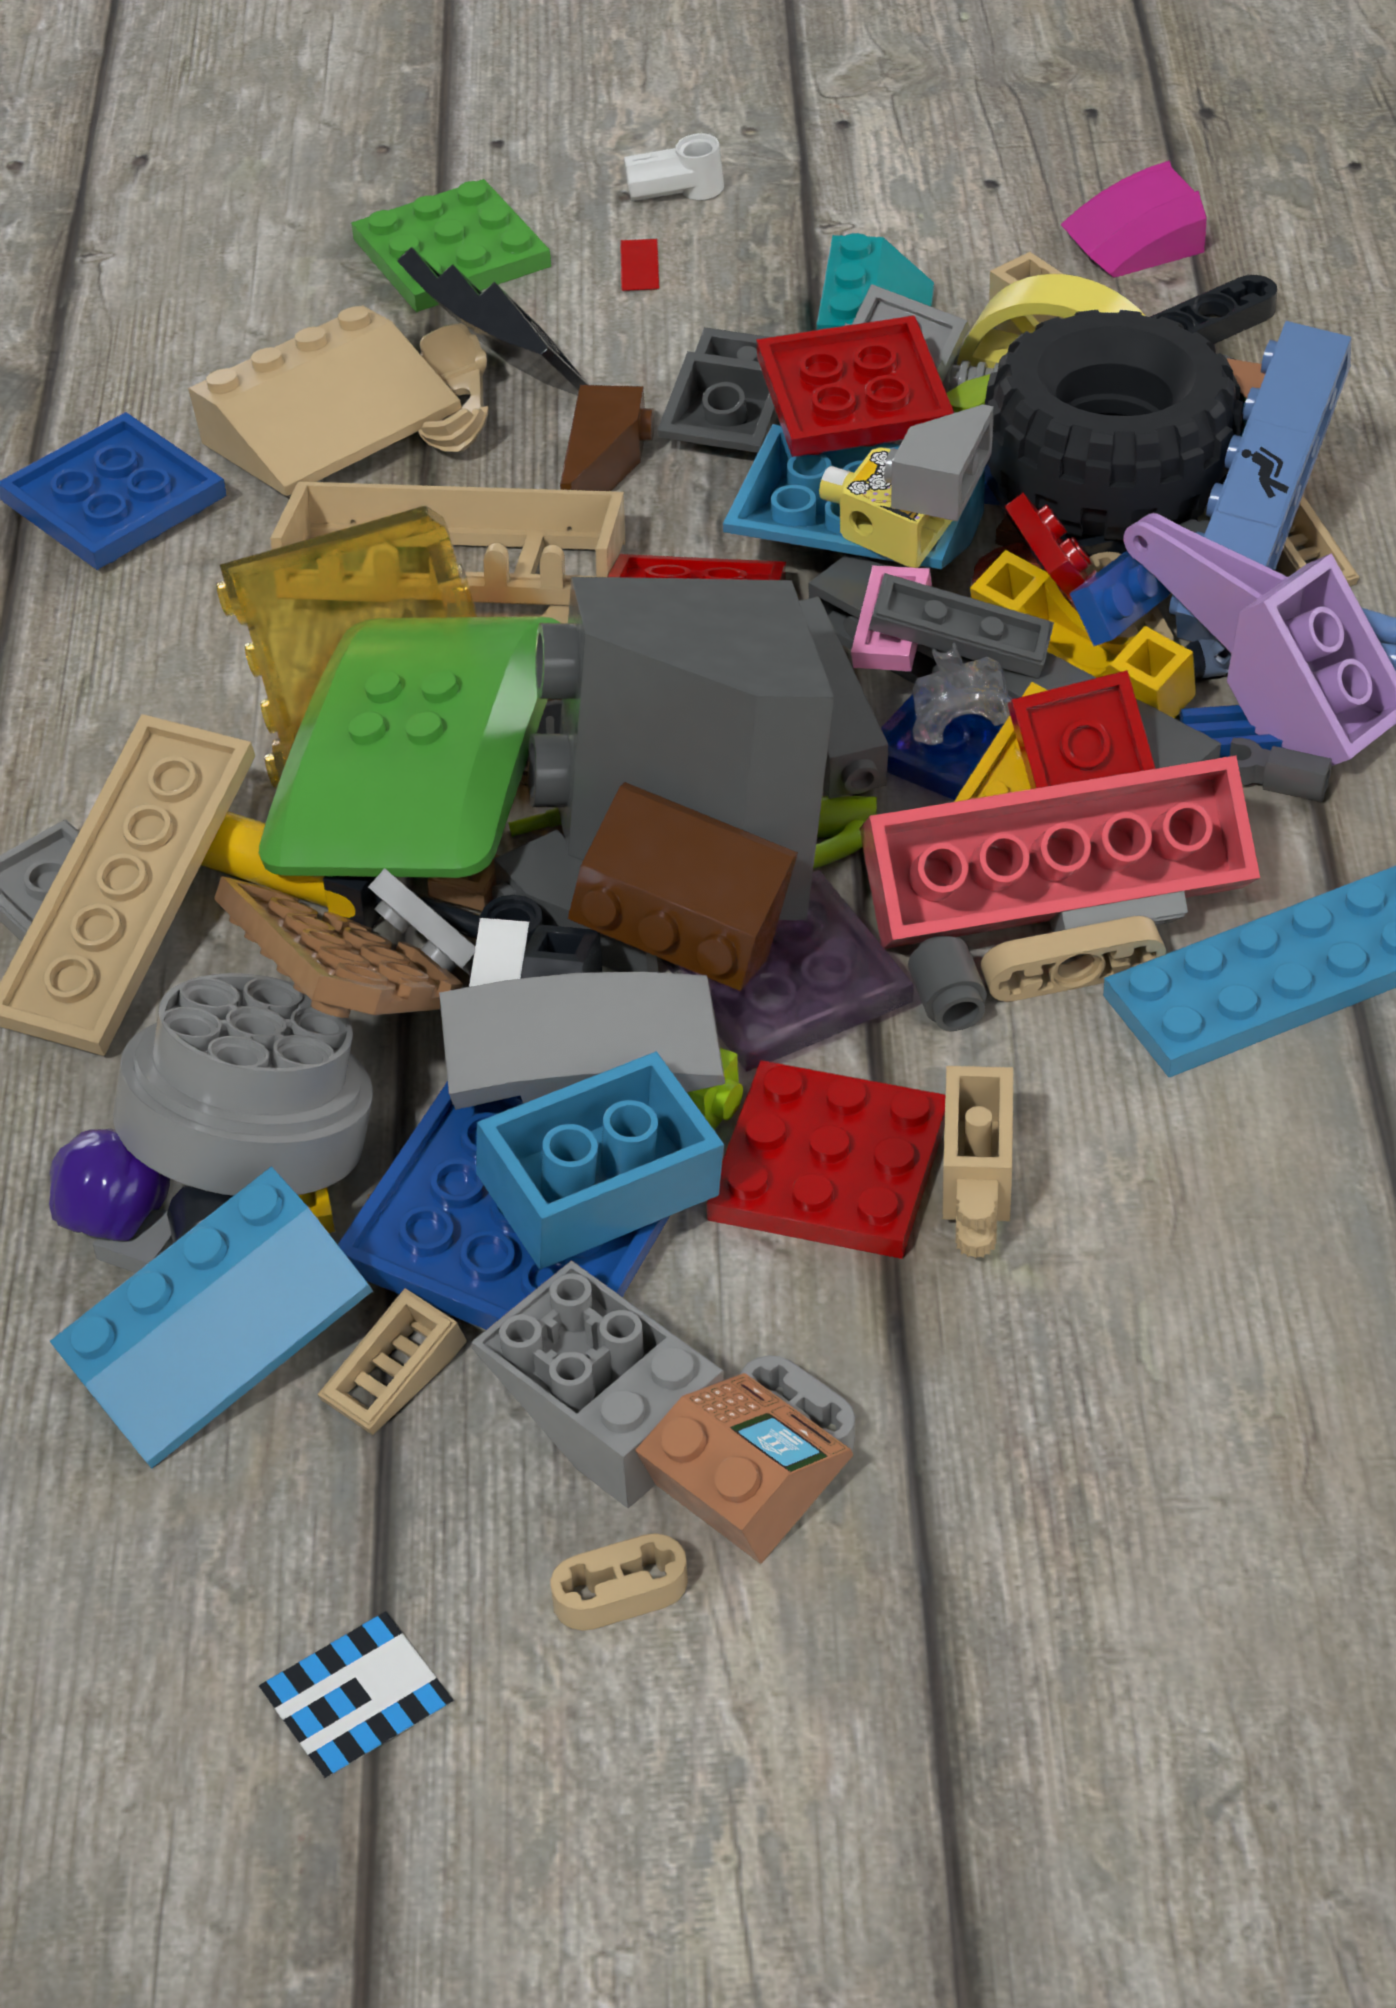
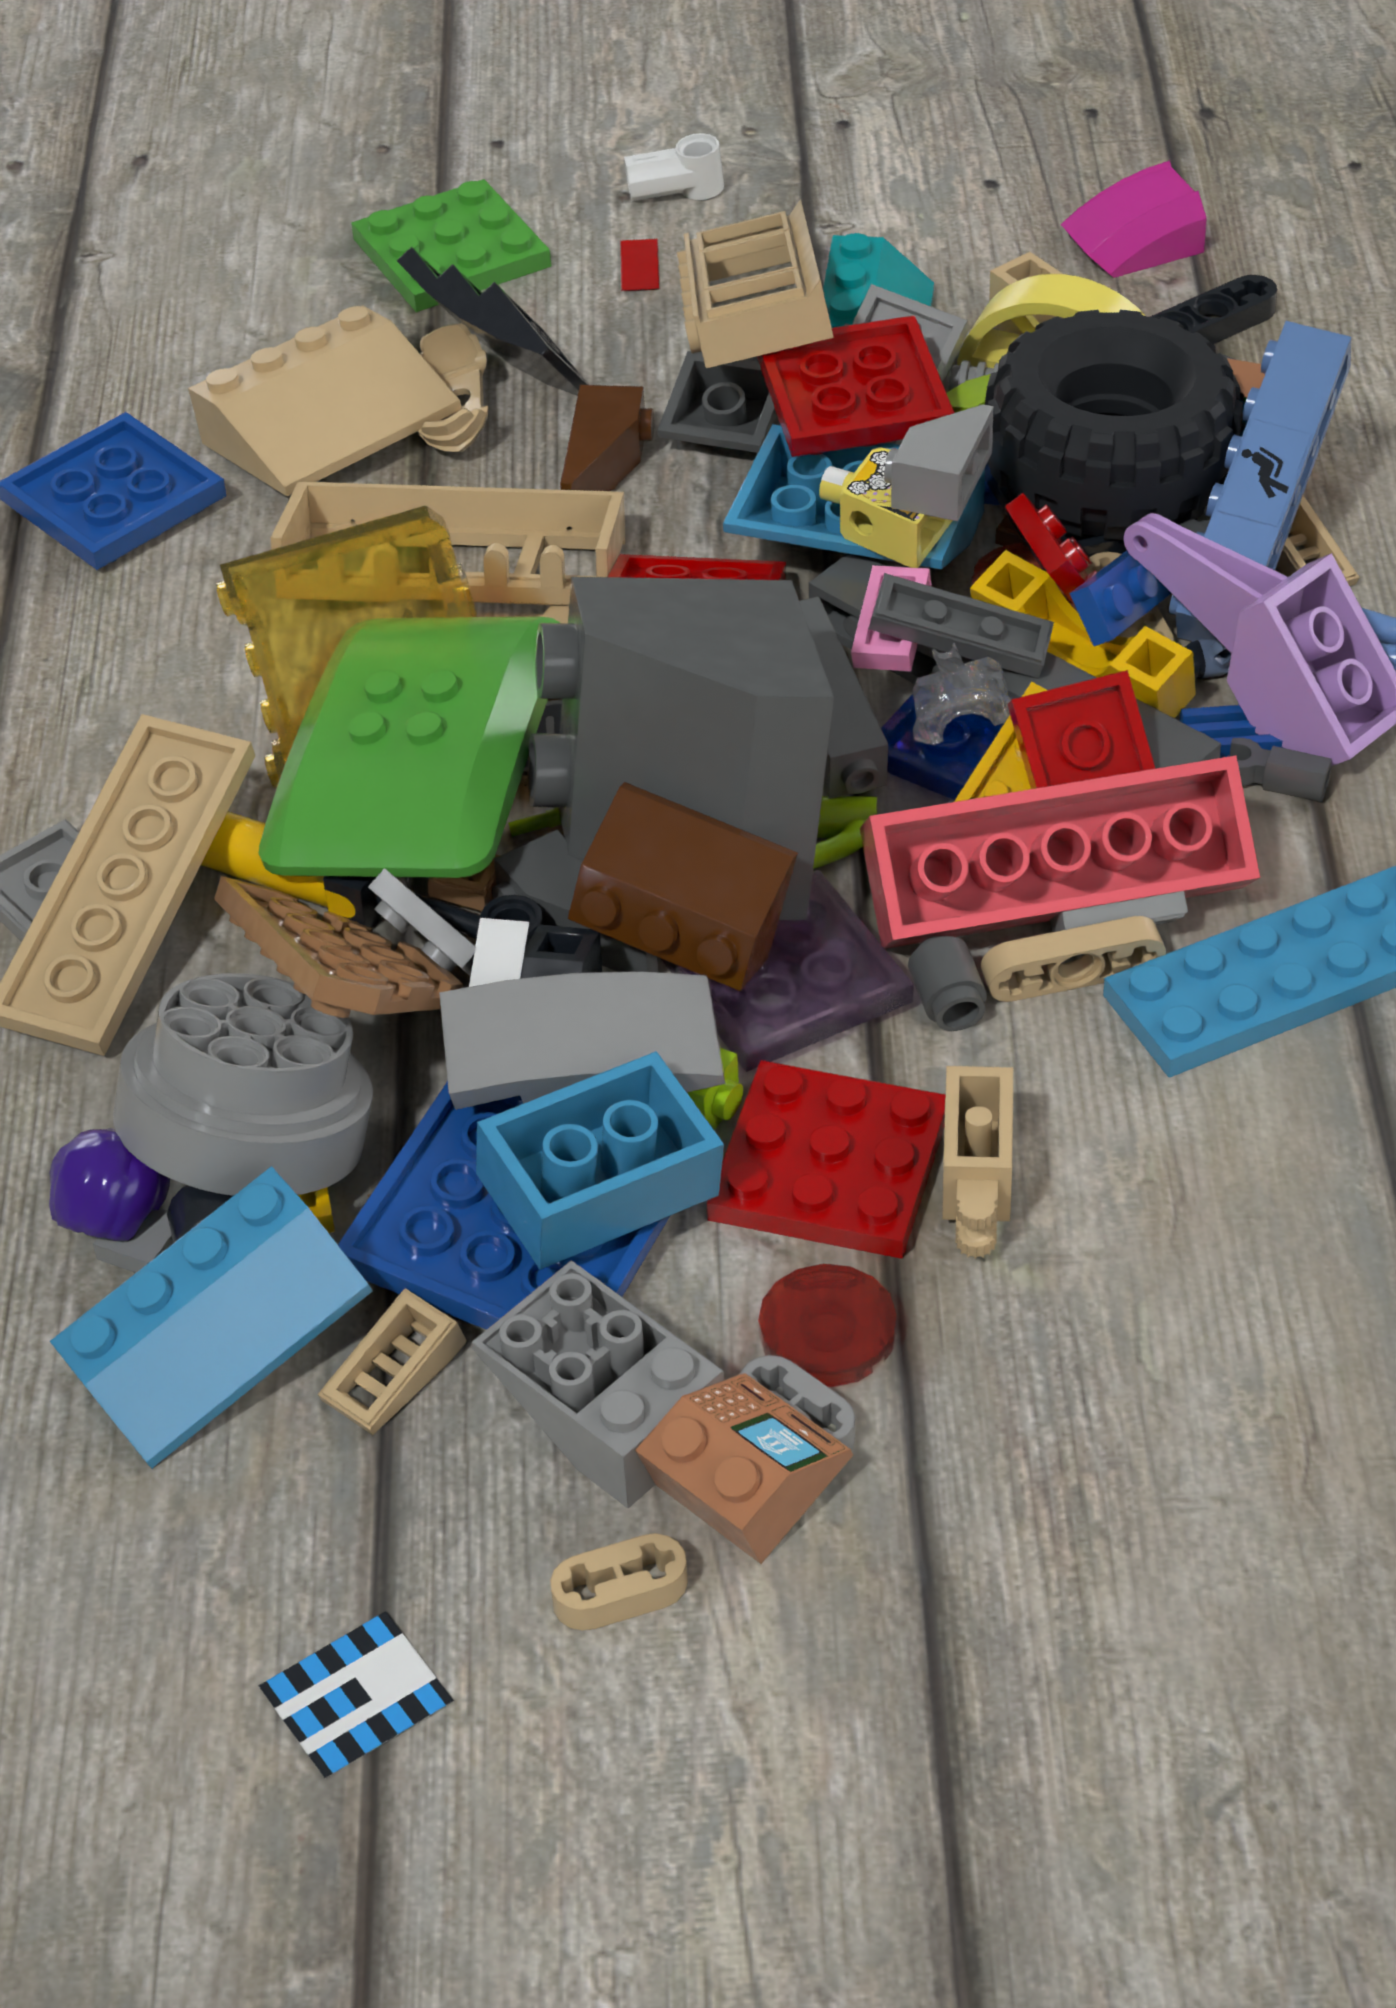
none -> tan window [677,199,834,368]
none -> clear red tile [758,1263,897,1387]

